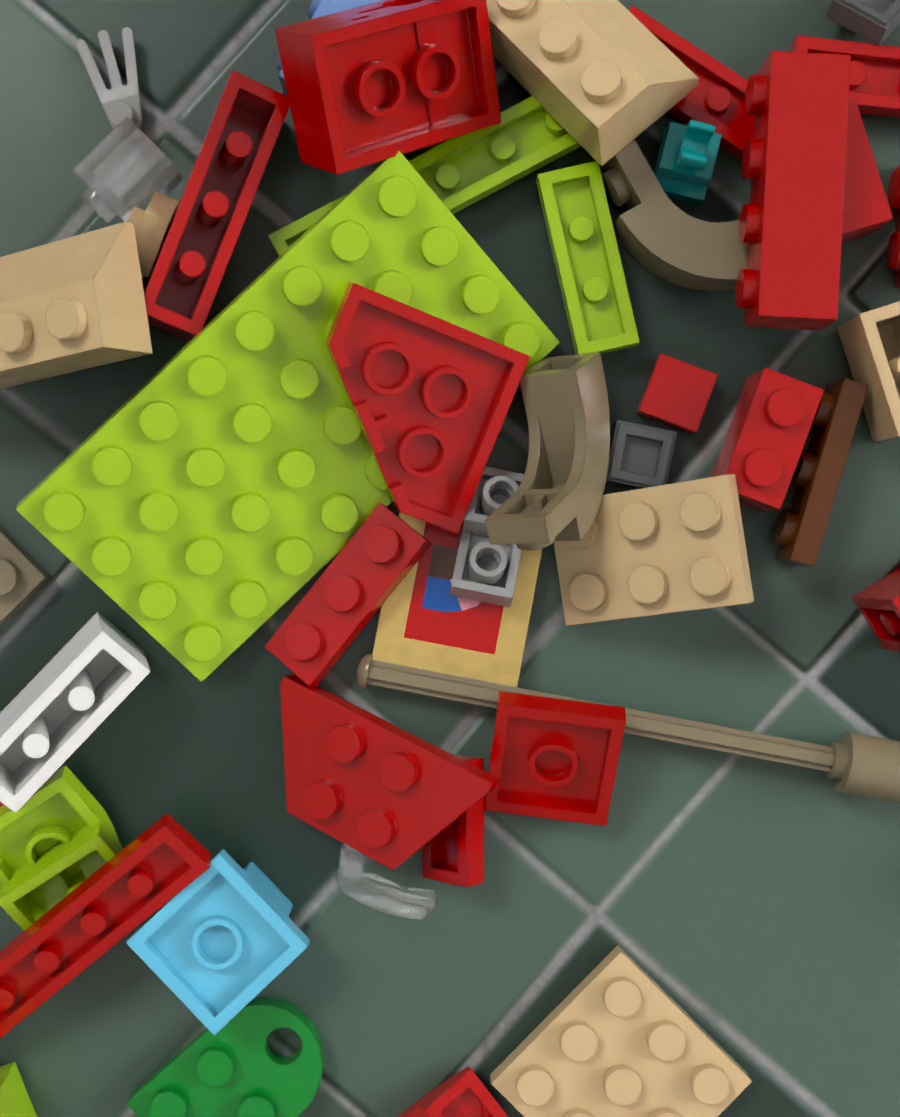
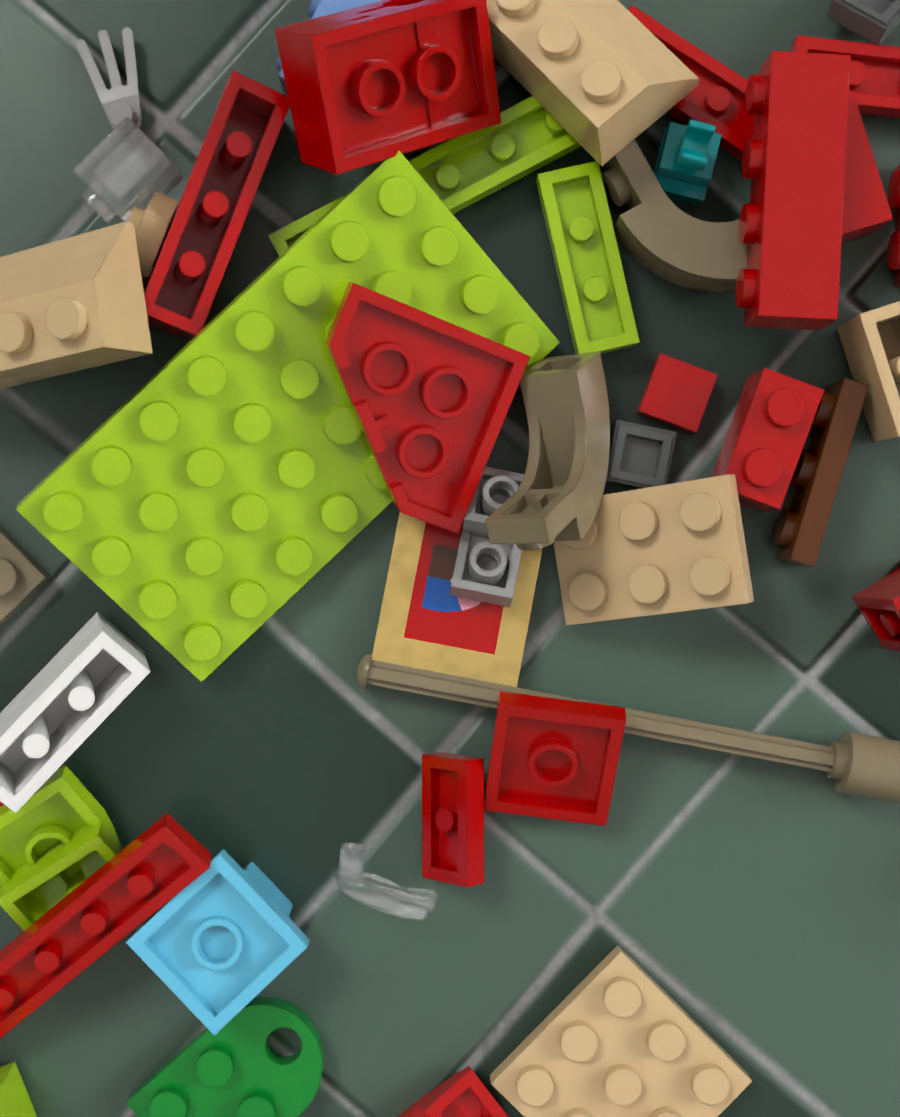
red plate [264,502,432,687] -> none
red wing [280,674,500,870] -> none

